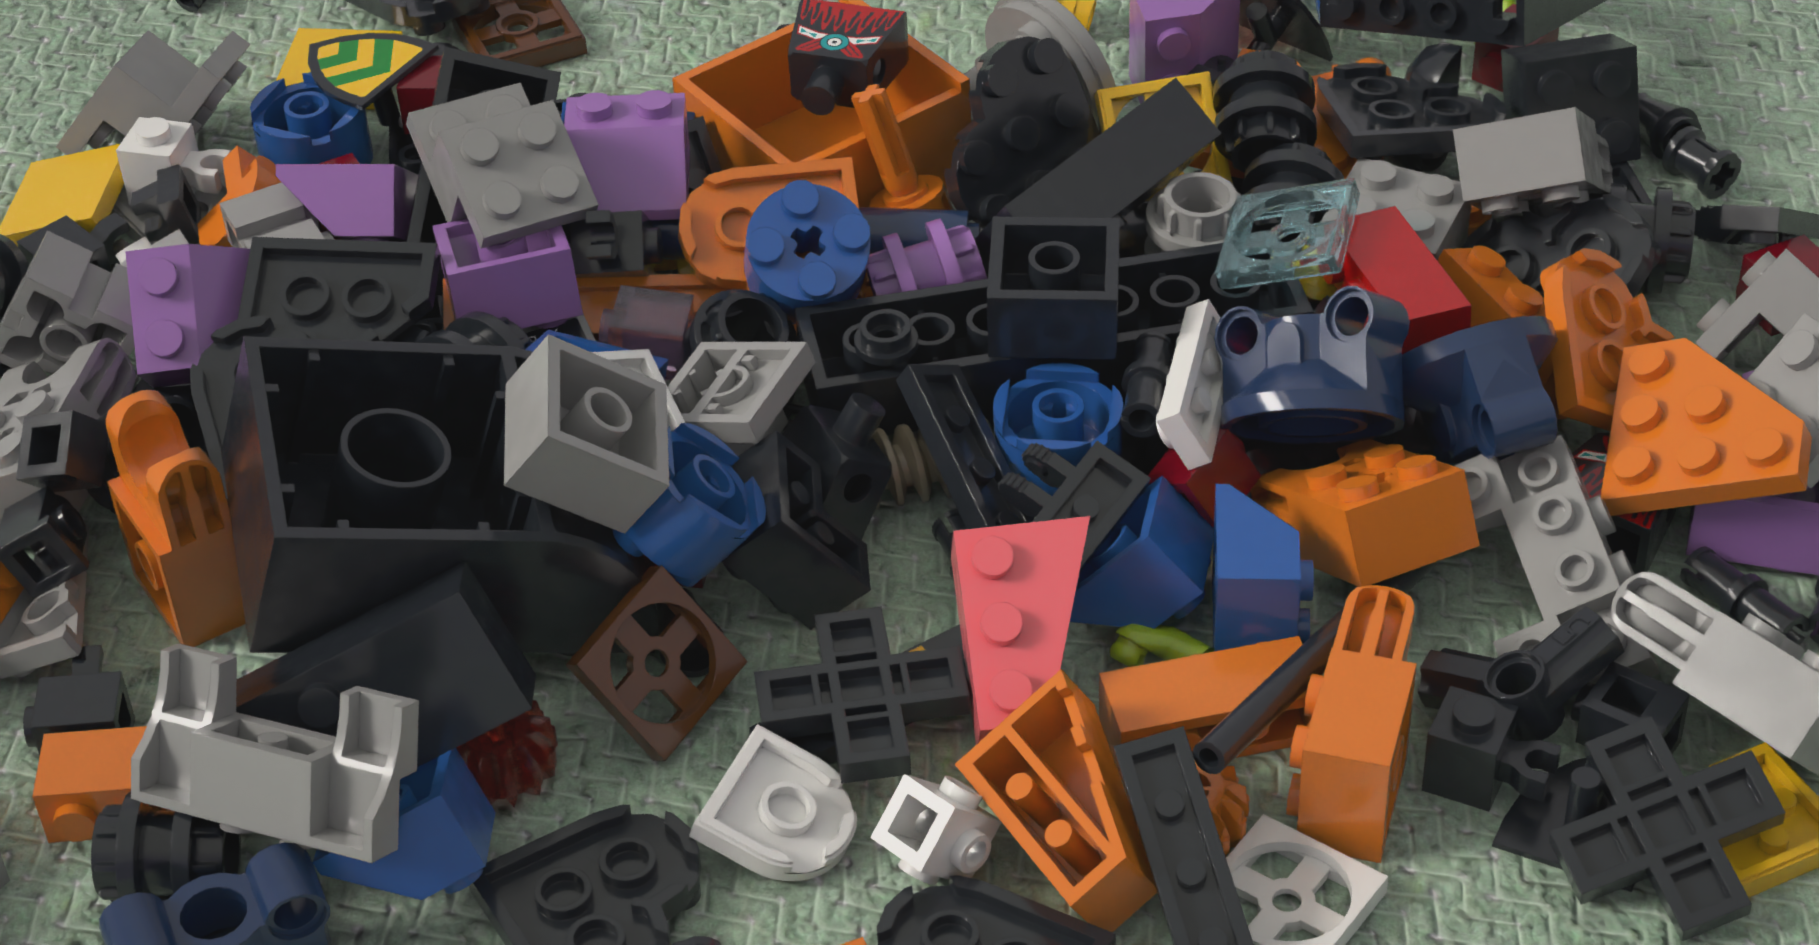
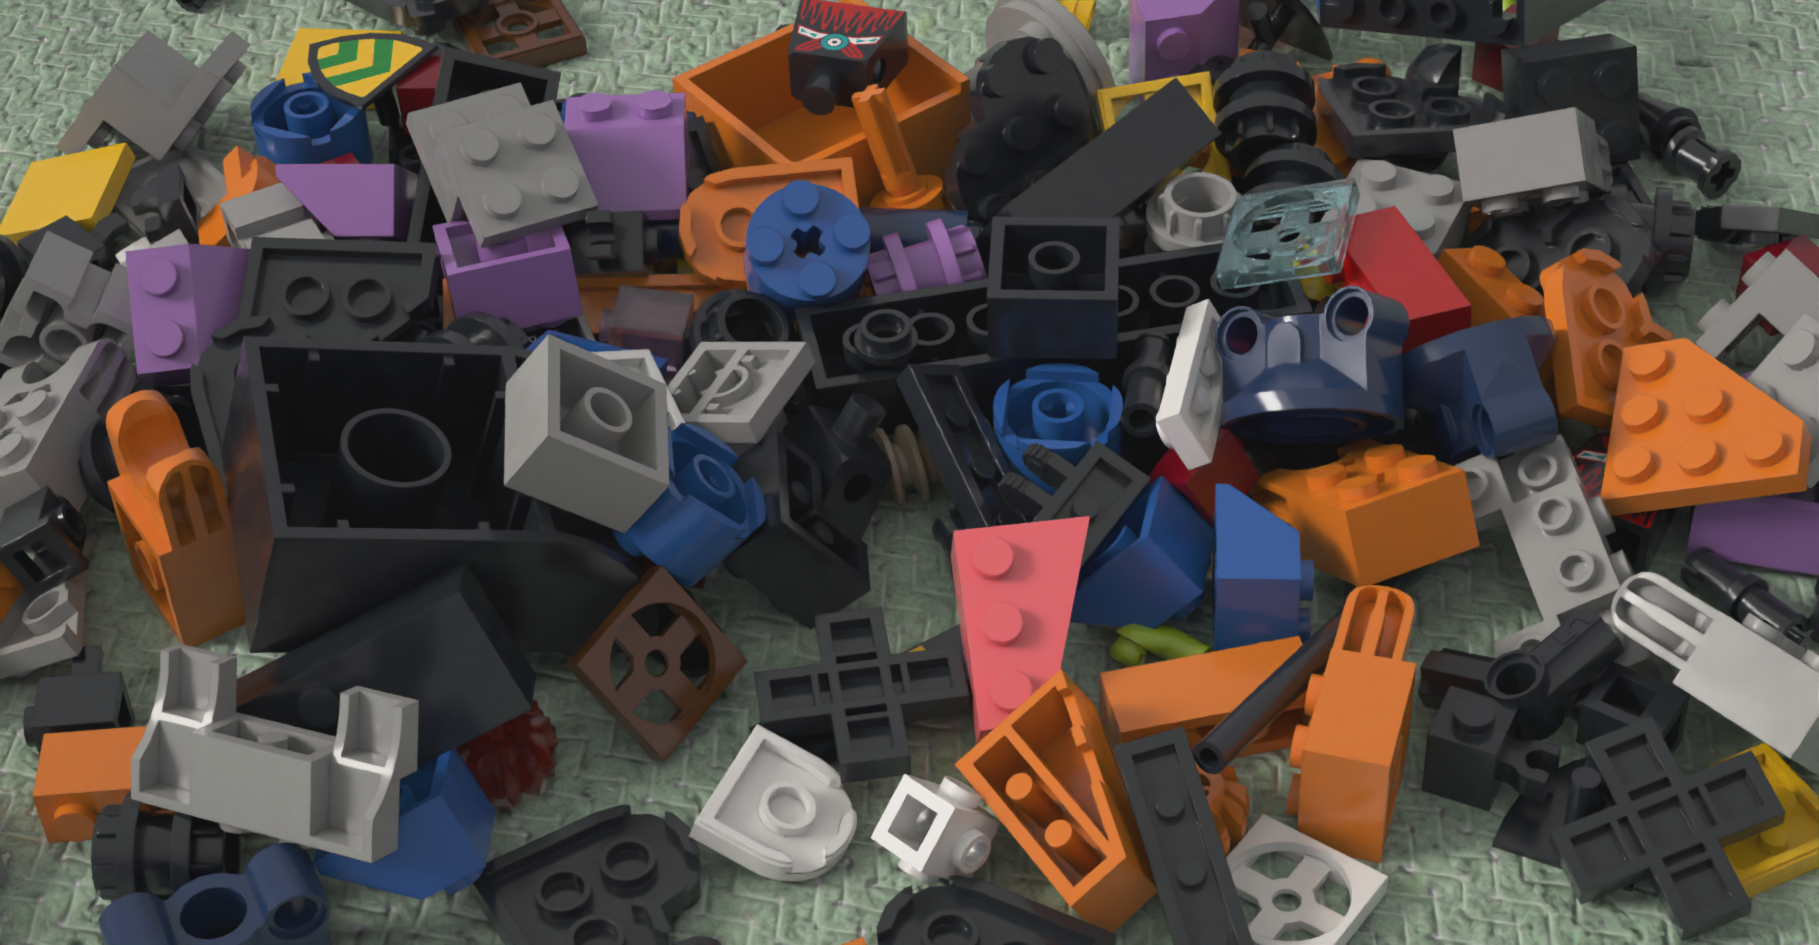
black plate [16,410,108,493] -> none
white brick [116,117,231,206] -> none

